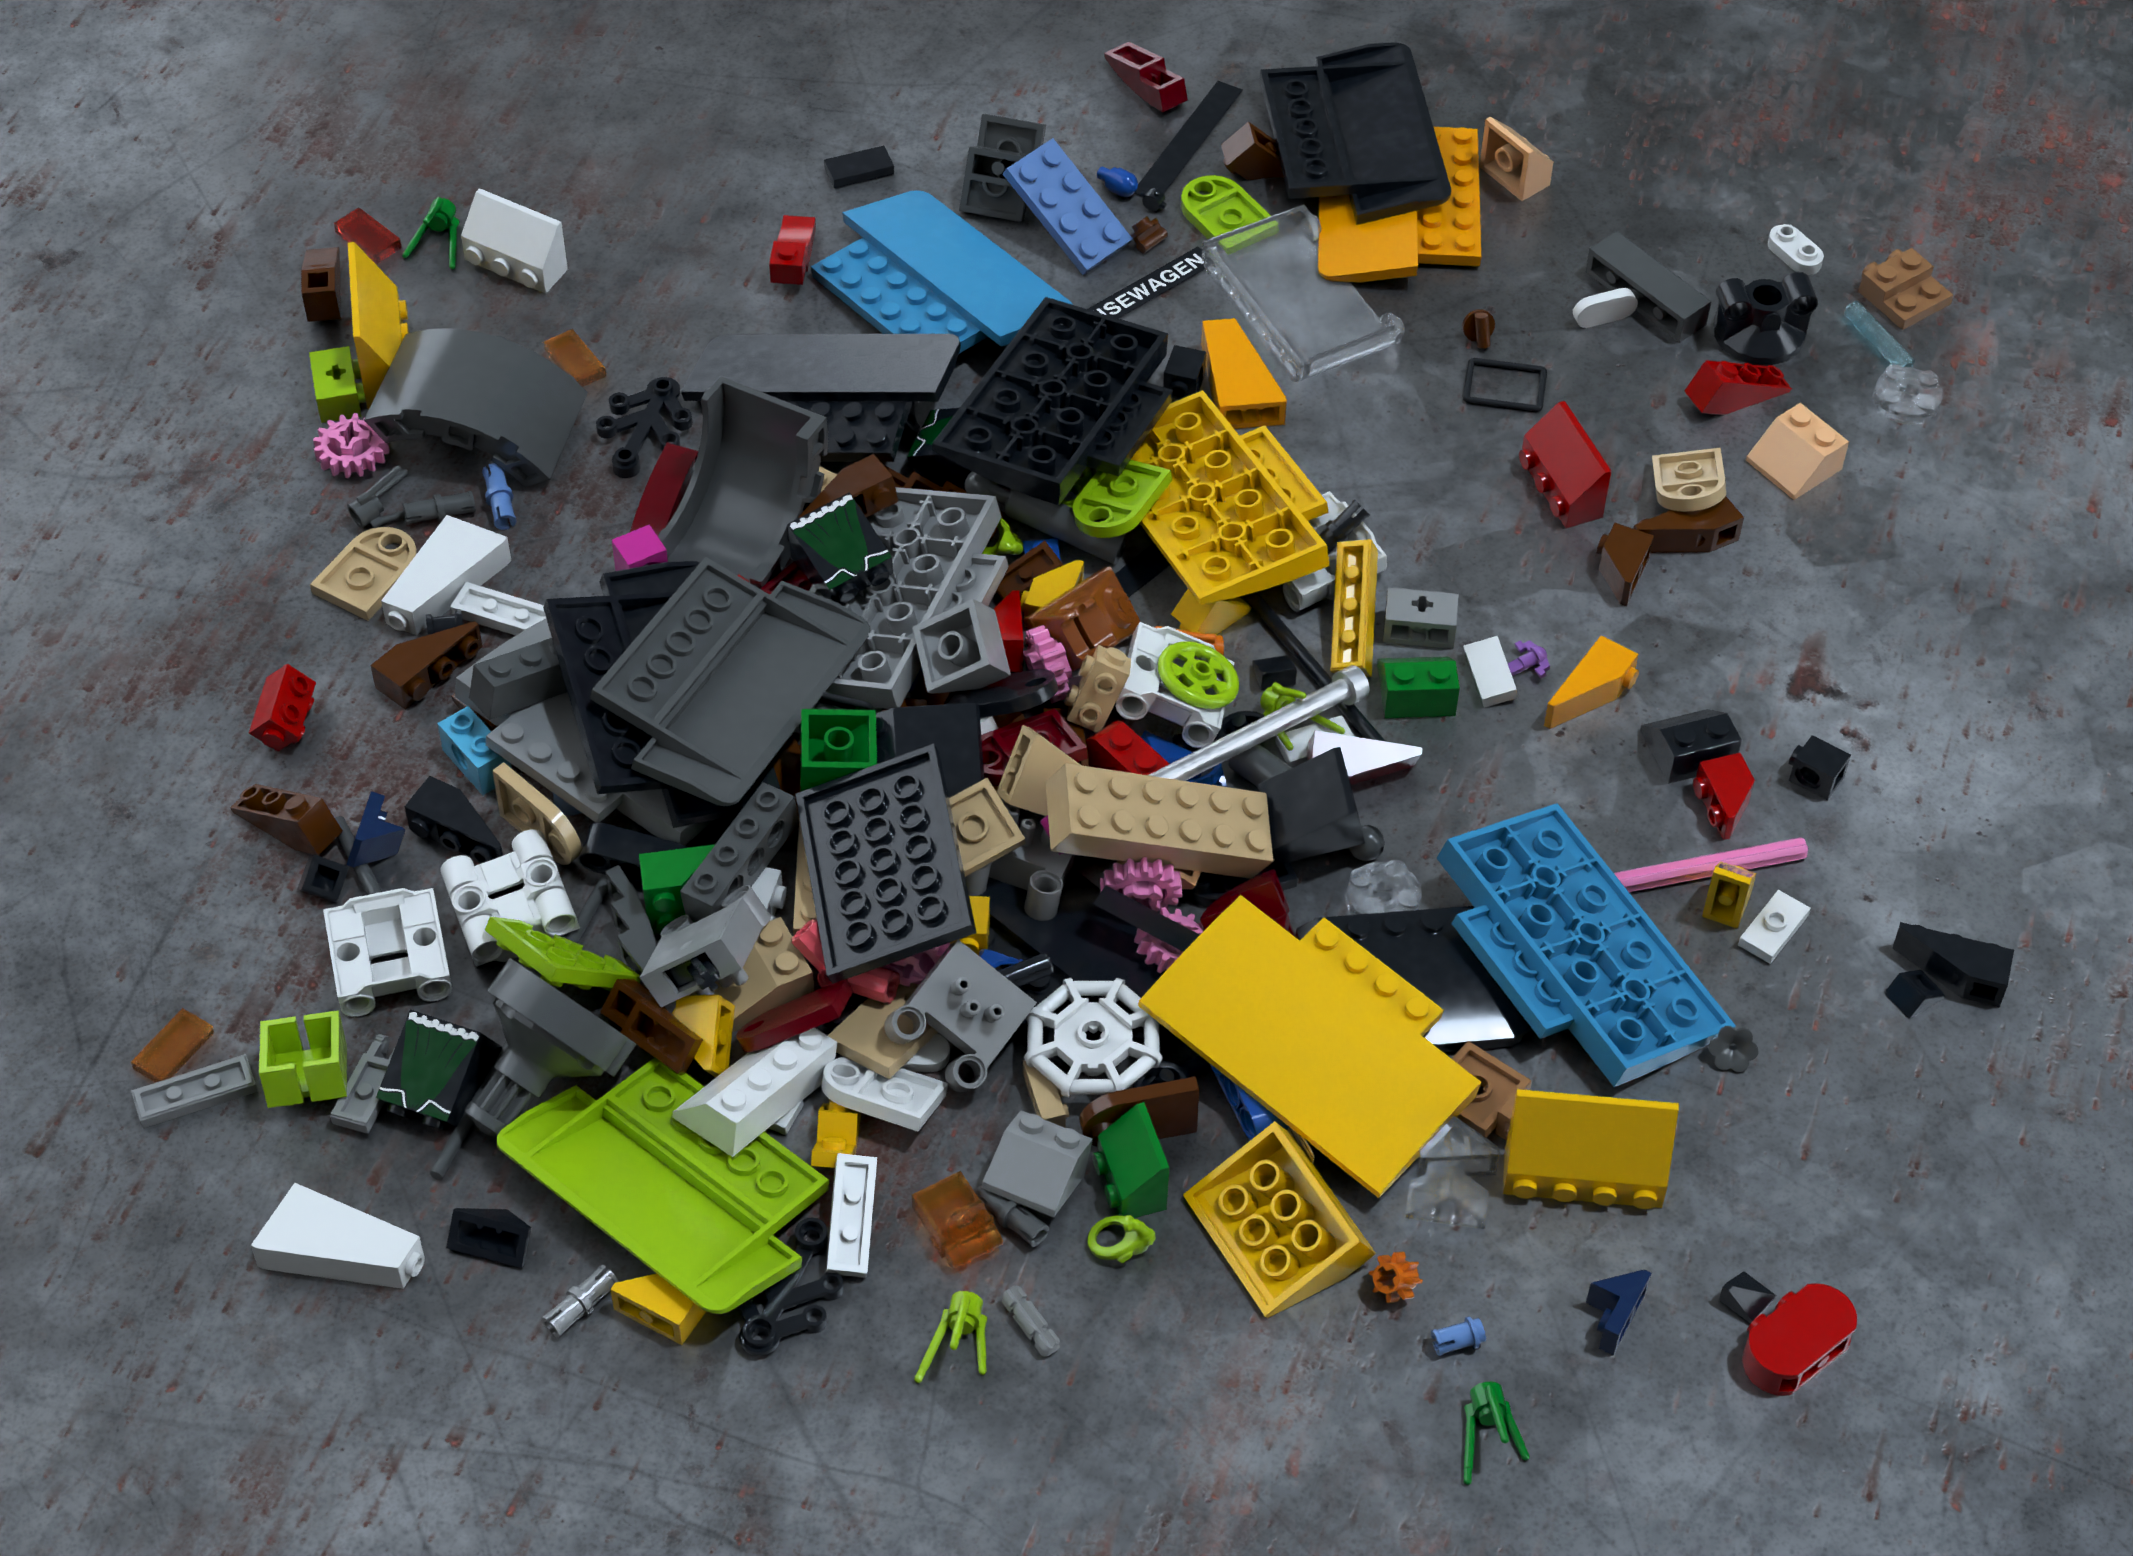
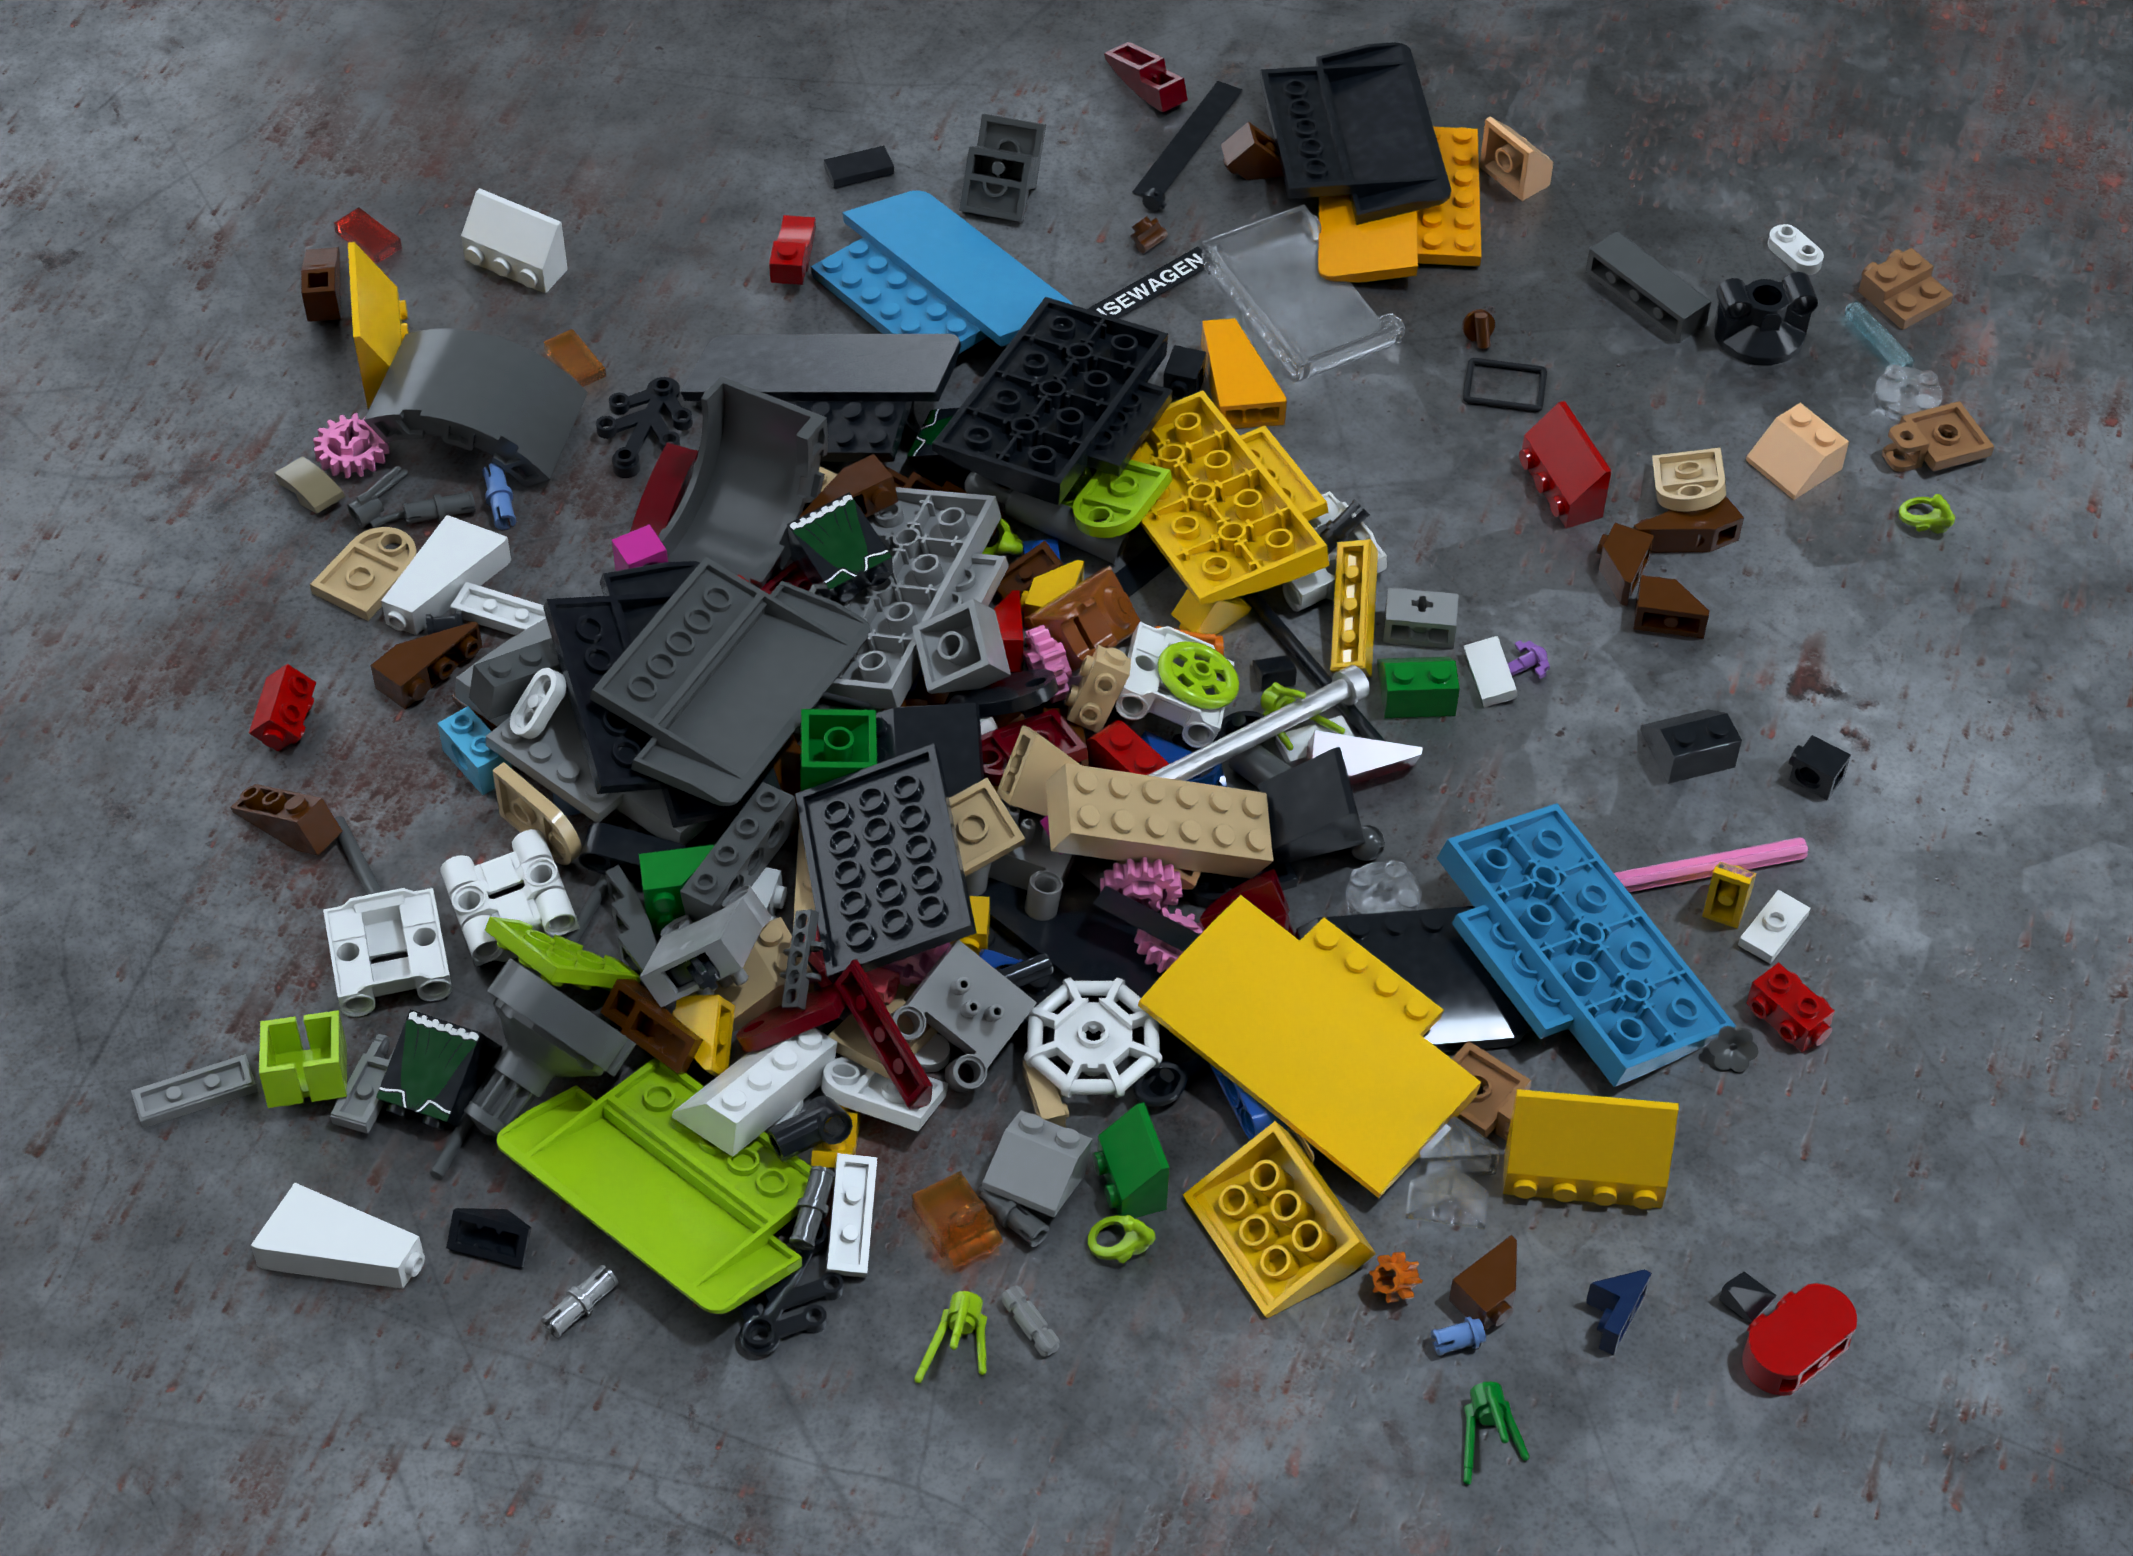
clear orange tile [131,1008,214,1083] -> none
black slope [297,854,349,902] -> none
lime brick [309,346,366,423] -> none
dark blue slope [346,791,405,867] -> none
green plant [402,197,460,270] -> none
black slope [404,776,503,864] -> none
yellow slope [610,1273,706,1345] -> none
medium blue plate [1003,138,1133,275] -> none
reddish brown tile [1079,1077,1199,1147] -> none
blue cylinder [1097,166,1138,197] -> none
lime tile [1181,175,1277,256] -> none
light orange slope [1544,635,1639,729] -> none
white tile [1573,288,1638,328] -> none
red slope [1684,360,1792,415] -> none
red slope [1693,753,1755,840] -> none
black slope [1885,970,1945,1018] -> none
black slope [1893,922,2014,1007] -> none
none -> dark tan slope [274,456,345,514]
none -> white plate [510,668,567,739]
none -> black piece [767,1096,853,1162]
none -> dark grey piece [780,909,826,1011]
none -> dark grey pin [789,1166,836,1250]
none -> dark red slope [834,959,933,1109]
none -> reddish brown slope [1449,1235,1517,1331]
none -> reddish brown slope [1633,575,1709,639]
none -> red brick [1746,962,1835,1053]
none -> medium nougat plate [1882,401,1994,472]
none -> lime piece [1899,494,1955,534]

